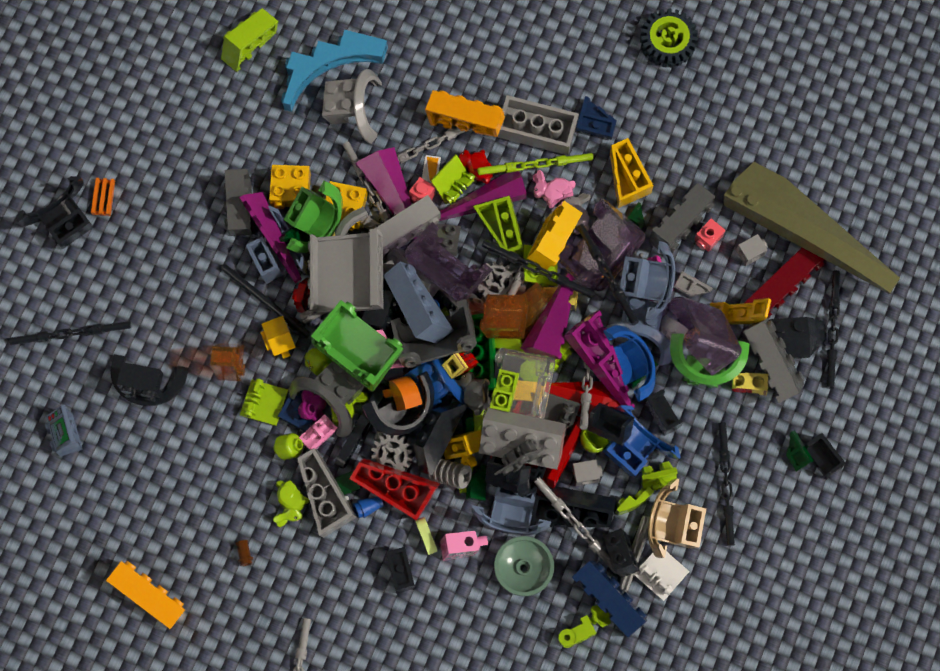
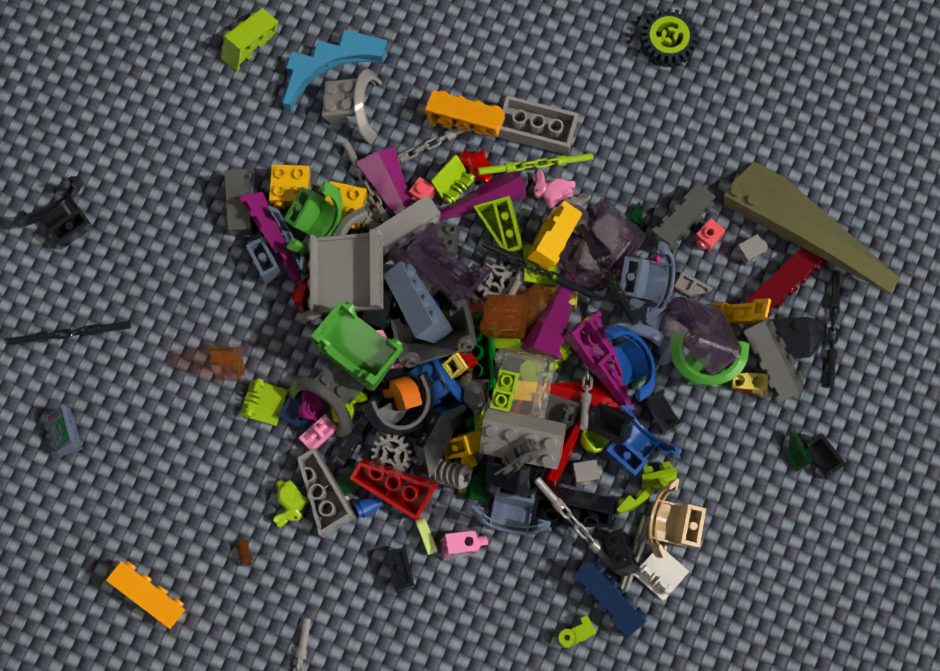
orange tile [91,178,115,216] -> none
black piece [110,354,189,406] -> none
black bar [220,264,311,338] -> none
yellow brick [260,316,296,359] -> none
lime head [273,433,303,460] -> none
dark green tile [280,227,309,244] -> none
lime head [305,348,332,376] -> none
sticker [422,155,441,186] -> none
sand green dish [494,536,554,596] -> none
dark blue wing [576,96,617,140] -> none
lime plant [590,605,611,627] -> none
yellow wedge [610,138,654,208] -> none
black piece [718,422,735,546] -> none

